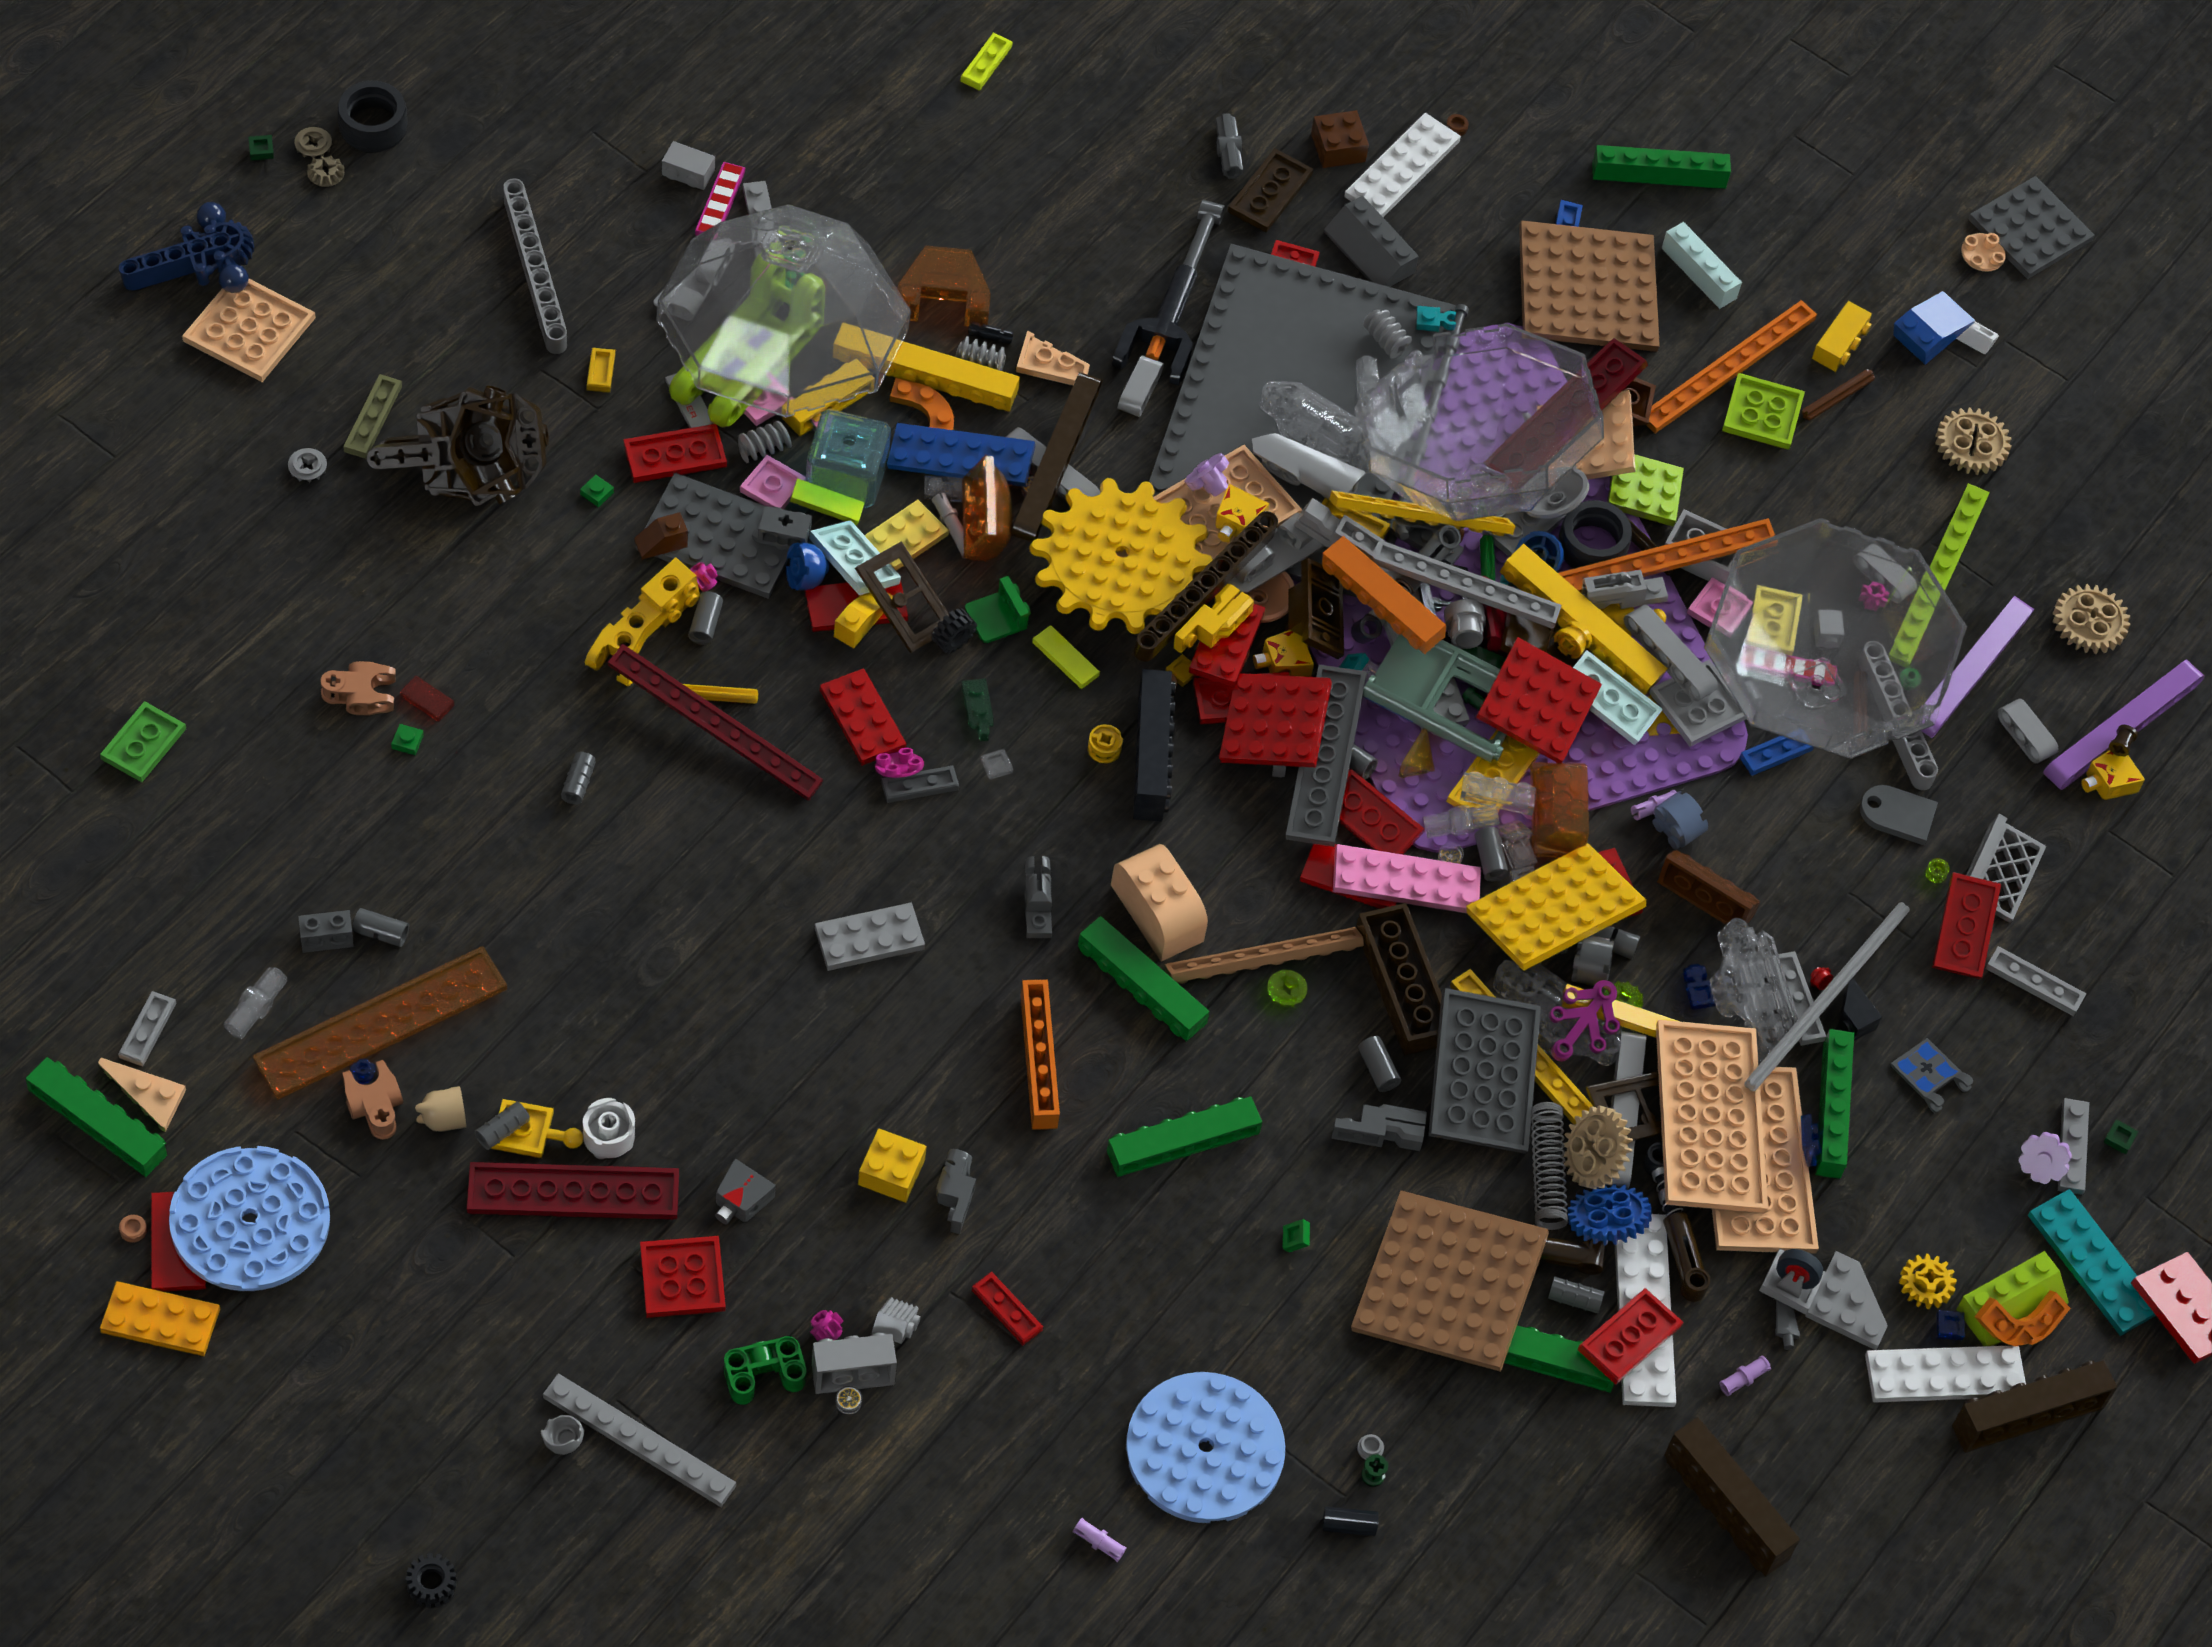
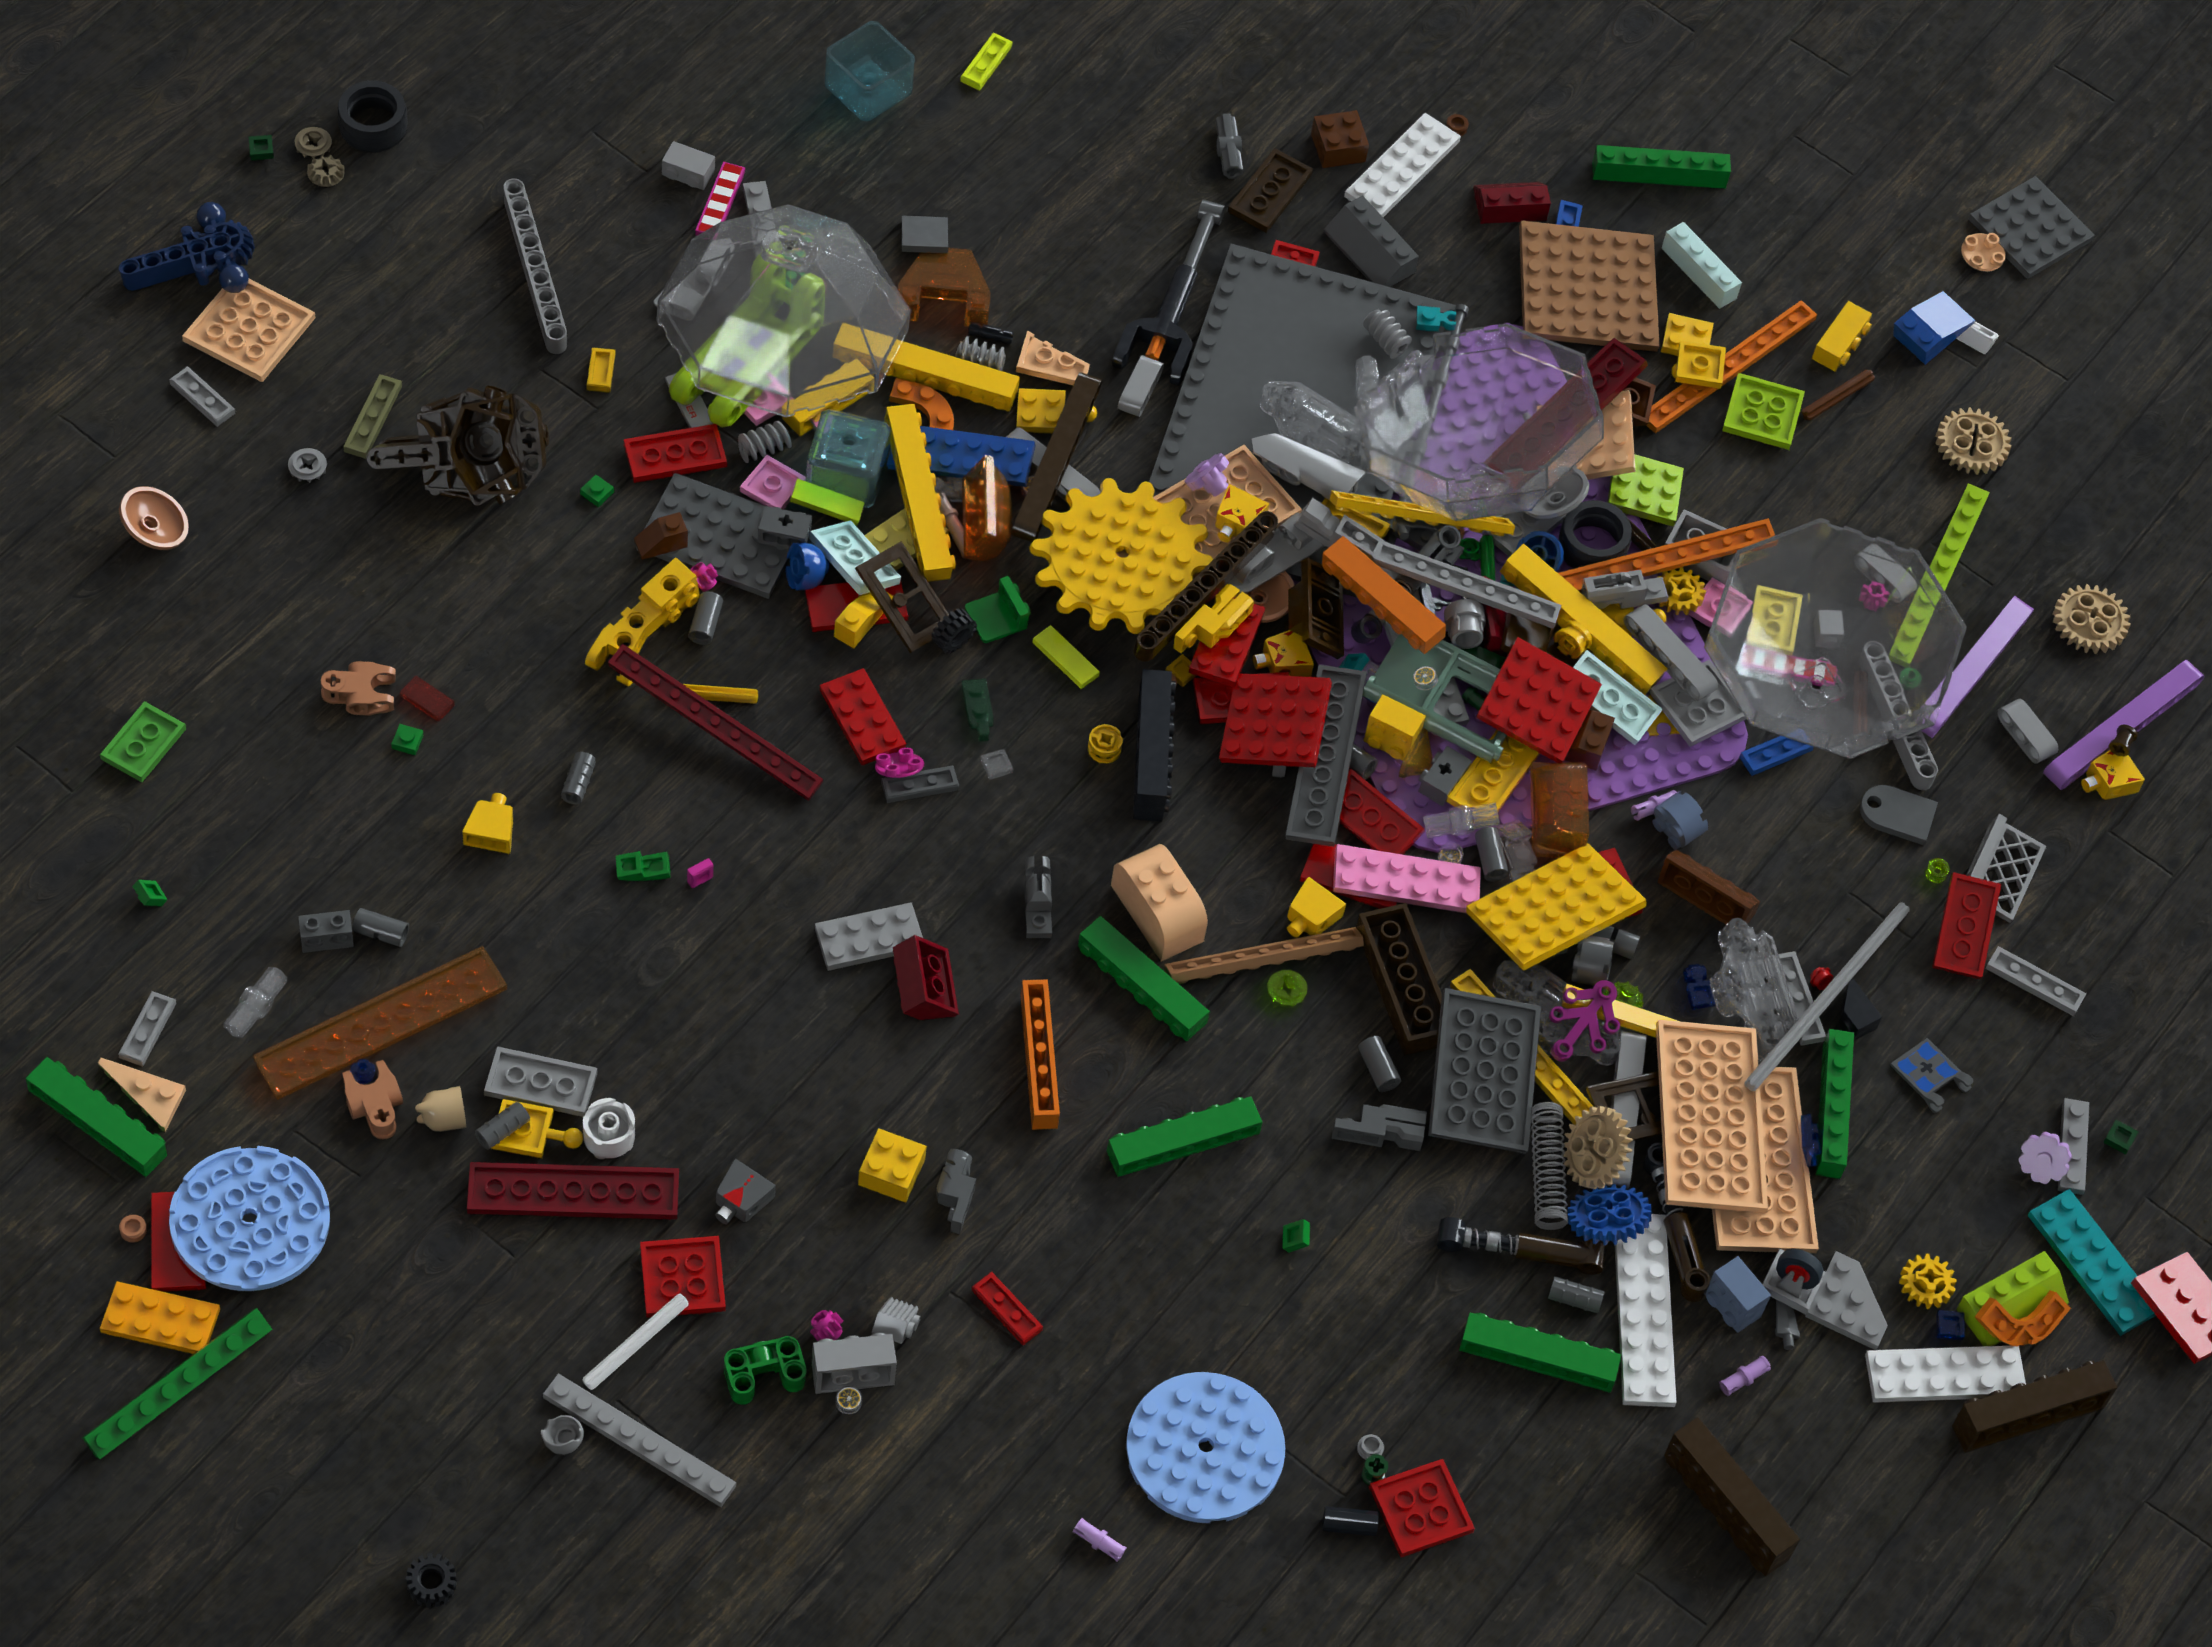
medium nougat plate [1351,1191,1549,1372] -> none
clear plate [1460,772,1536,816] -> none
red tile [1577,1288,1684,1385] -> none
none -> green plate [82,1308,273,1460]
none -> nougat dish [119,486,189,550]
none -> green plate [132,880,168,906]
none -> light grey tile [169,366,235,427]
none -> yellow torso [463,793,513,854]
none -> light grey plate [484,1046,597,1117]
none -> white axle [582,1294,688,1390]
none -> green slope [616,851,671,881]
none -> dark pink tile [687,858,713,888]
none -> clear light blue plate [825,21,915,121]
none -> yellow brick [884,404,956,582]
none -> dark red slope [892,935,959,1020]
none -> dark grey tile [902,216,948,253]
none -> yellow plate [1016,388,1097,433]
none -> yellow torso [1287,877,1346,938]
none -> yellow brick [1363,694,1426,763]
none -> red plate [1369,1459,1475,1558]
none -> clear tile [1413,666,1438,690]
none -> dark grey brick [1418,746,1472,807]
none -> green plate [1459,538,1480,561]
none -> dark red slope [1473,182,1551,224]
none -> reddish brown slope [1564,710,1615,771]
none -> yellow gear [1657,567,1706,615]
none -> yellow plate [1661,313,1714,378]
none -> yellow plate [1675,340,1726,389]
none -> sand blue brick [1705,1256,1771,1333]

